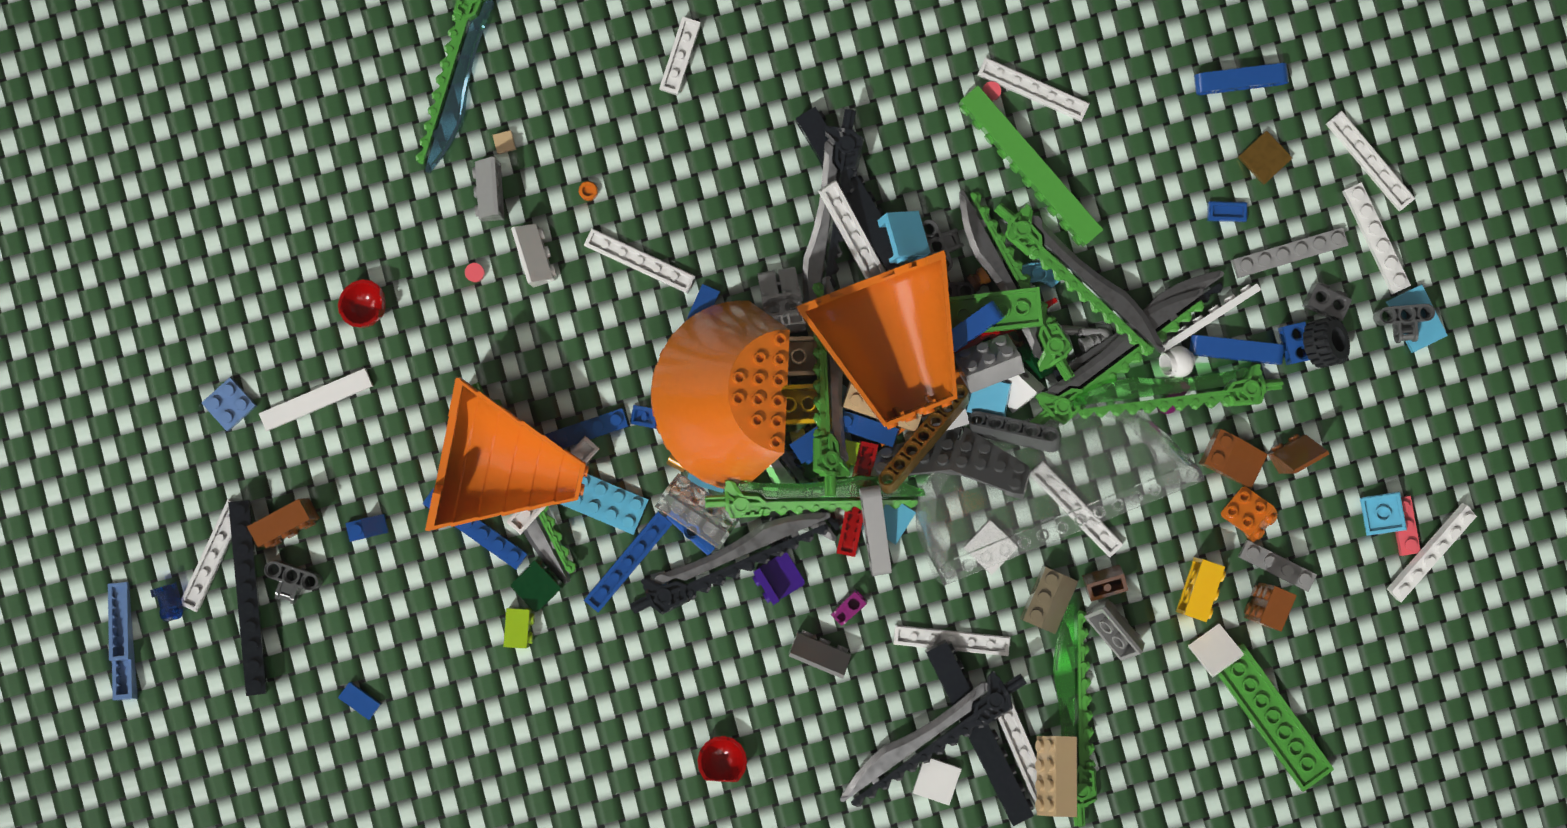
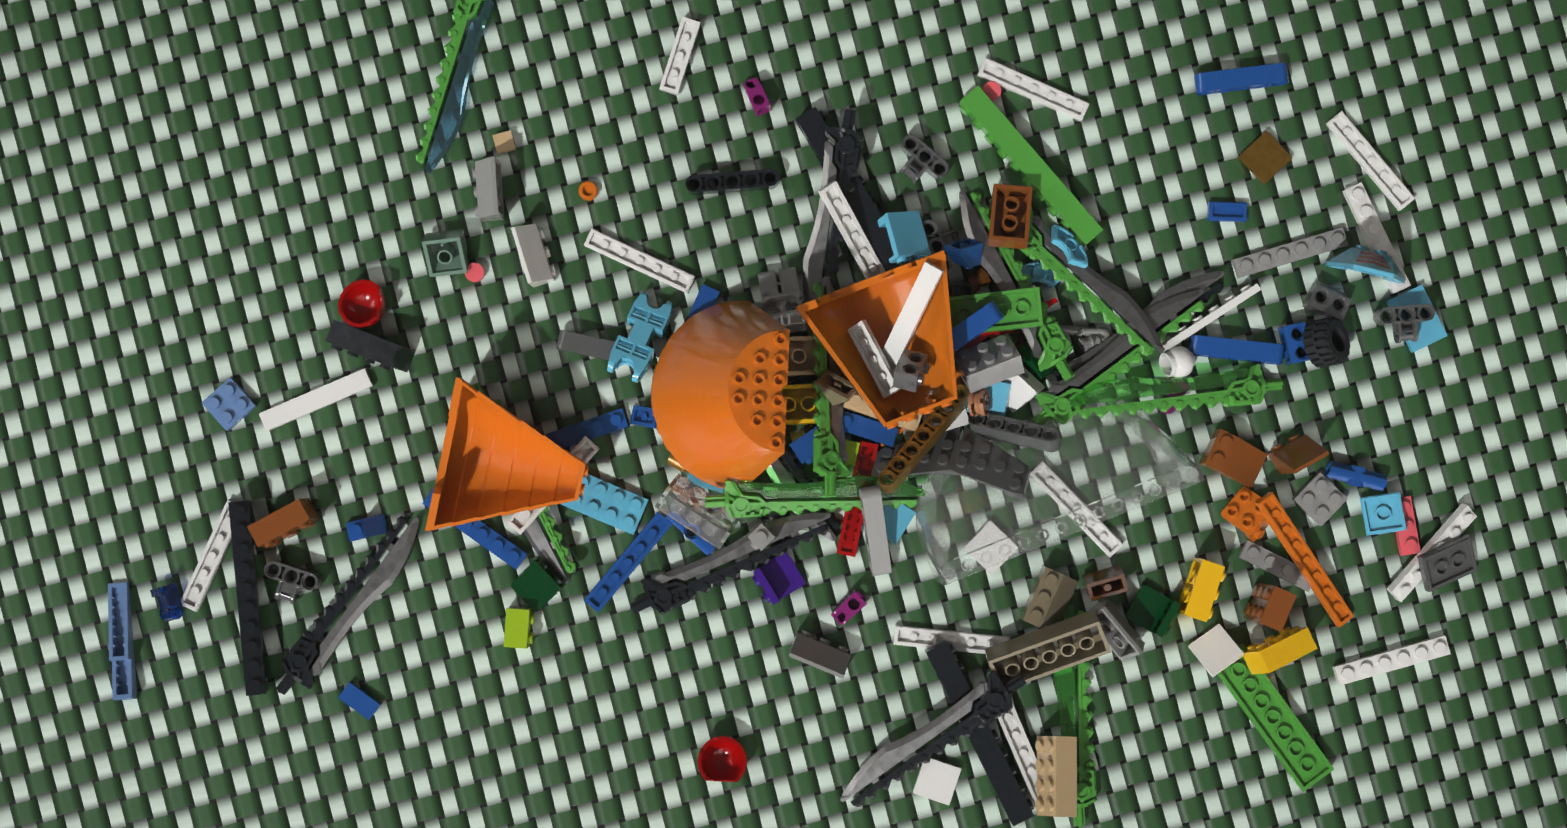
none -> piece [276,516,420,695]
none -> black wedge [325,320,416,372]
none -> sand green slope [422,229,468,277]
none -> dark grey beam [556,330,615,361]
none -> medium azure piece [607,291,673,383]
none -> black beam [685,169,779,195]
none -> magenta leg [742,77,771,117]
none -> light grey brick [748,523,777,551]
none -> dark tan slope [816,370,857,405]
none -> white plate [848,320,900,398]
none -> white tile [882,261,944,372]
none -> flat silver brick [893,349,930,392]
none -> dark grey piece [900,134,949,184]
none -> blue slope [944,238,983,269]
none -> nougat wheel [968,389,990,416]
none -> dark tan brick [985,609,1111,684]
none -> dark orange brick [988,184,1033,249]
none -> medium azure tile [1051,224,1088,268]
none -> dark green bracket [1125,585,1181,638]
none -> yellow brick [1243,626,1318,674]
none -> orange tile [1255,492,1354,627]
none -> light grey plate [1292,472,1348,526]
none -> medium azure wedge [1325,245,1405,284]
none -> blue piece [1325,461,1387,491]
none -> white plate [1332,635,1451,686]
none -> dark grey tile [1417,535,1478,592]

